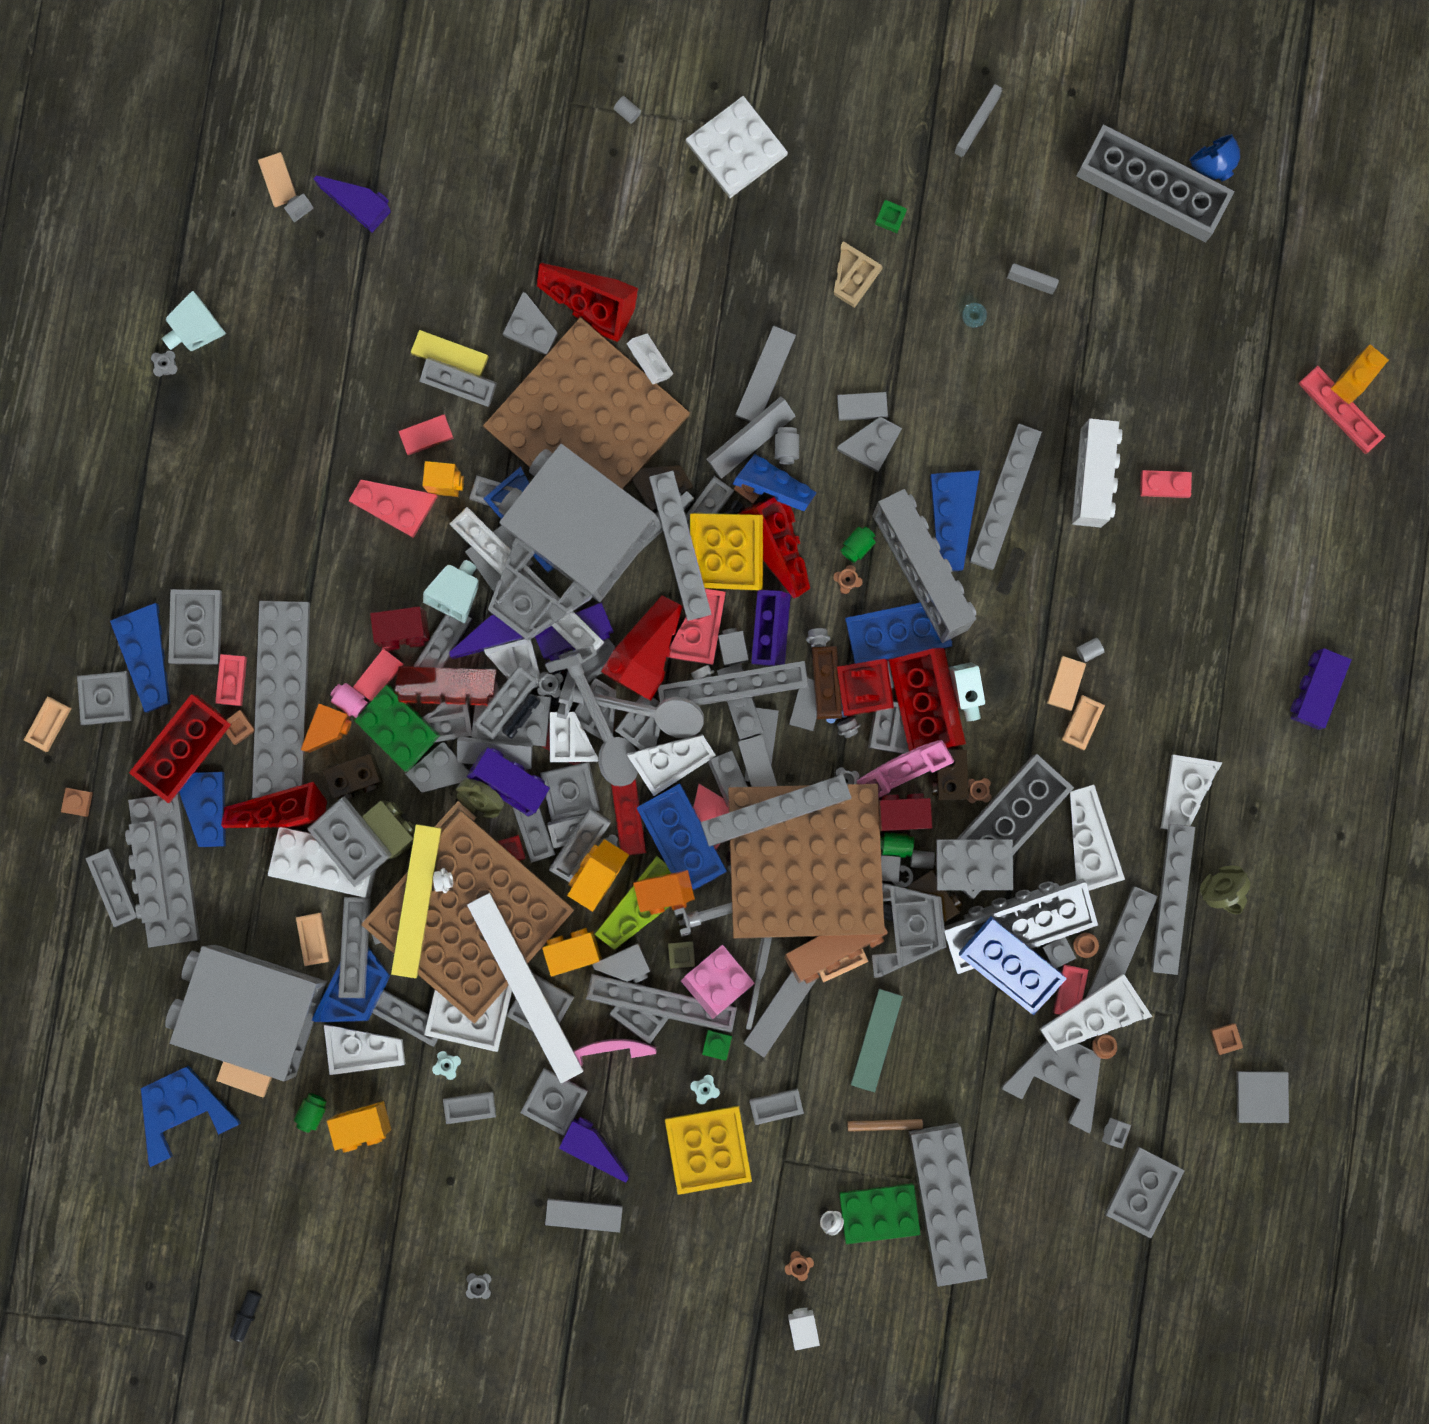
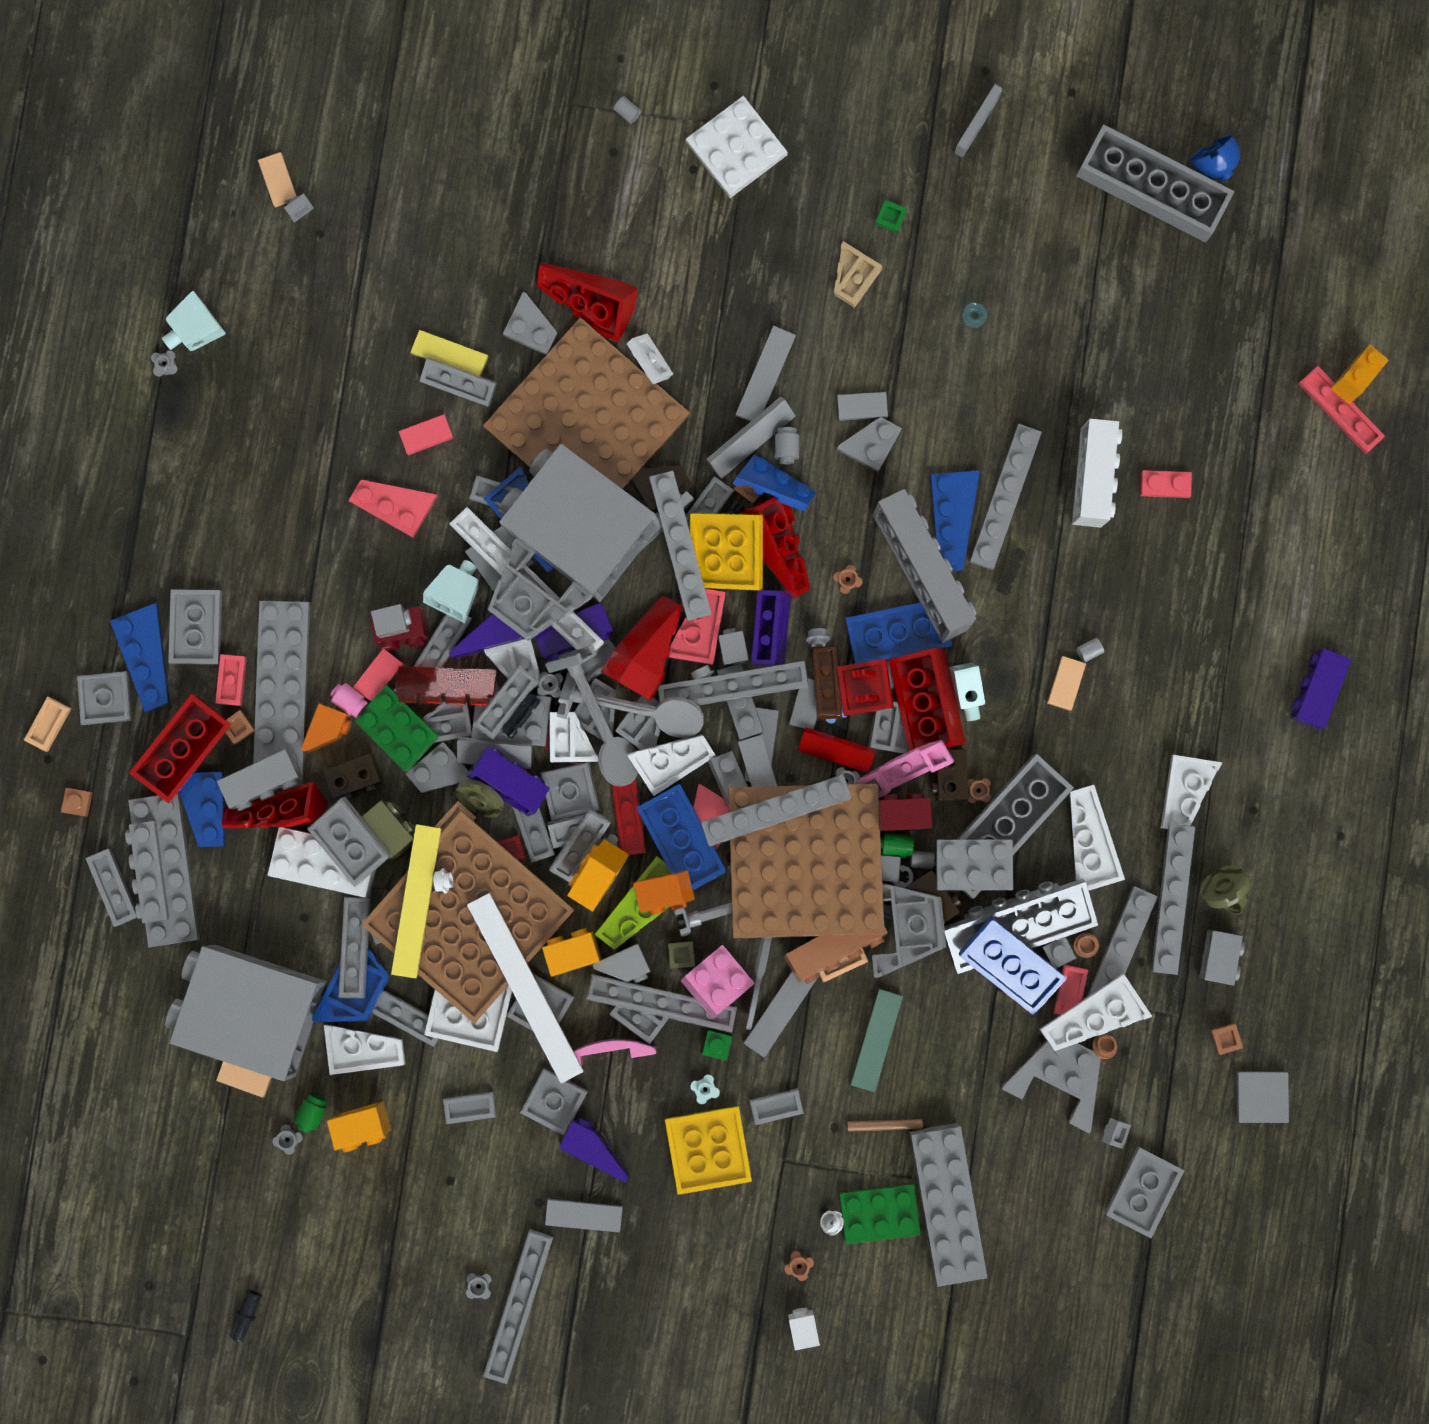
blue wing [141,1066,241,1167] -> none
light nougat tile [296,912,330,966] -> none
dark purple slope [314,175,391,233] -> none
light orange brick [422,461,464,497] -> none
light aqua plate [432,1051,461,1080] -> none
light grey plate [837,717,861,738] -> none
green brick [840,526,876,563] -> none
light grey tile [1007,263,1059,294] -> none
light nougat tile [1061,695,1105,750] -> none
none -> light grey brick [217,749,302,811]
none -> light grey plate [273,1124,303,1155]
none -> light grey brick [371,604,412,638]
none -> light grey tile [483,1229,553,1384]
none -> red tile [798,727,876,773]
none -> light grey brick [1199,930,1245,986]

